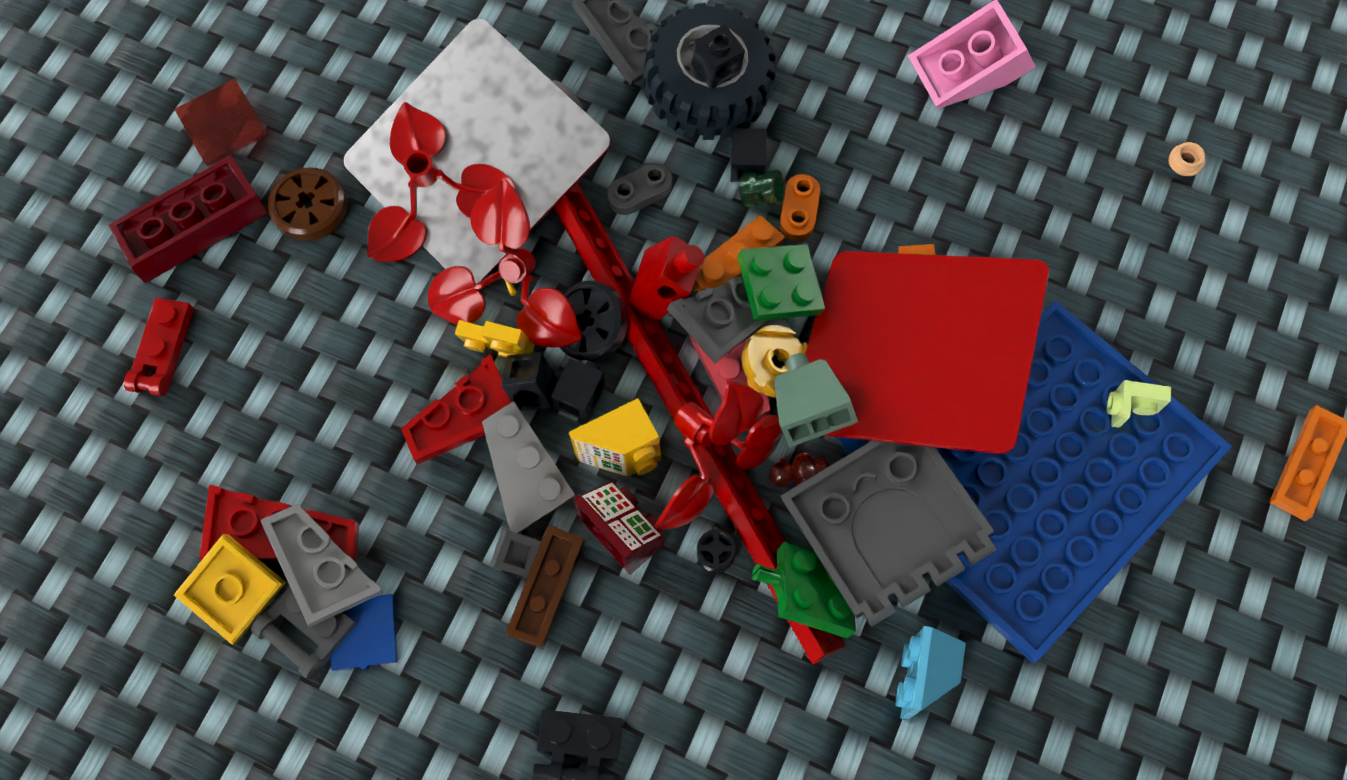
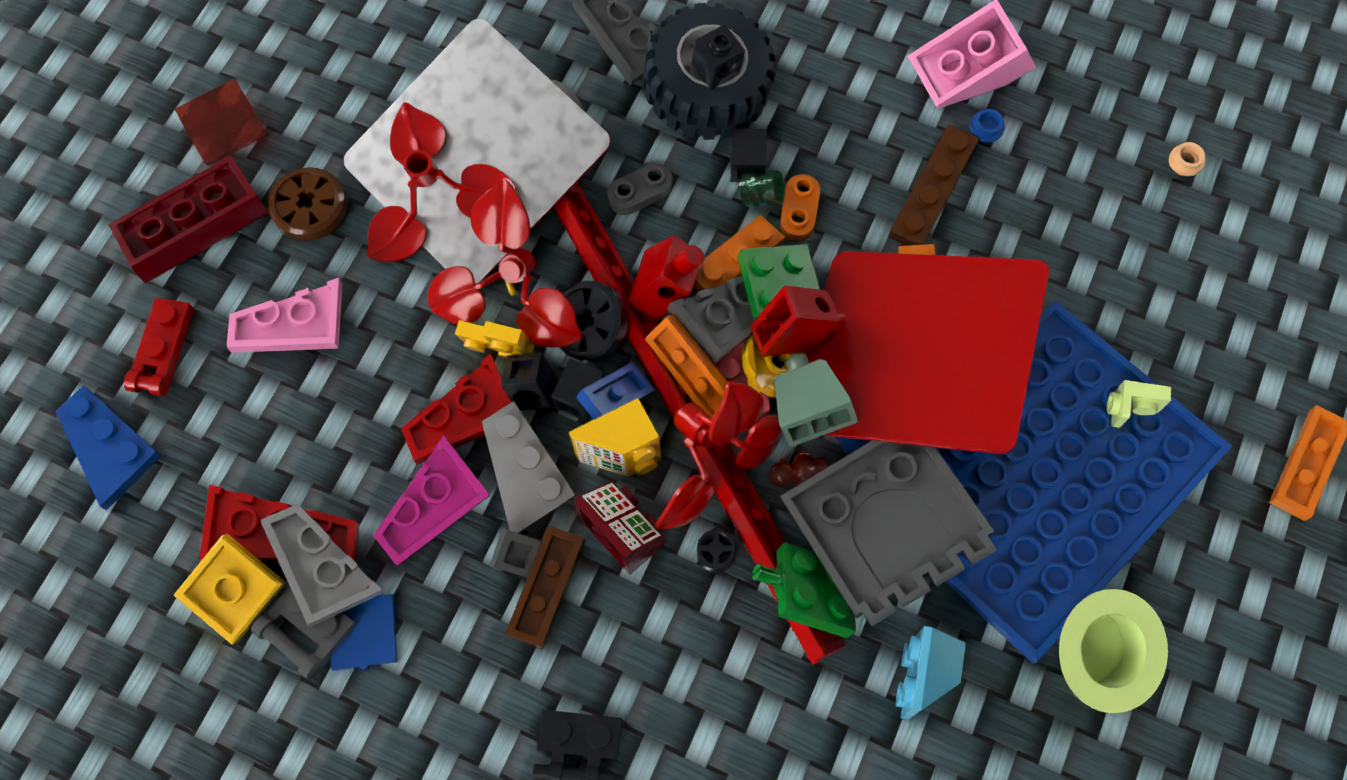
none -> blue wing [56,385,161,510]
none -> bright pink wing [227,278,343,353]
none -> dark pink wing [373,435,490,566]
none -> blue plate [576,362,655,419]
none -> orange plate [644,314,727,418]
none -> red torso [750,285,846,357]
none -> reddish brown plate [888,124,980,246]
none -> blue plate [970,109,1005,143]
none -> yellowish green hose [1059,589,1168,713]

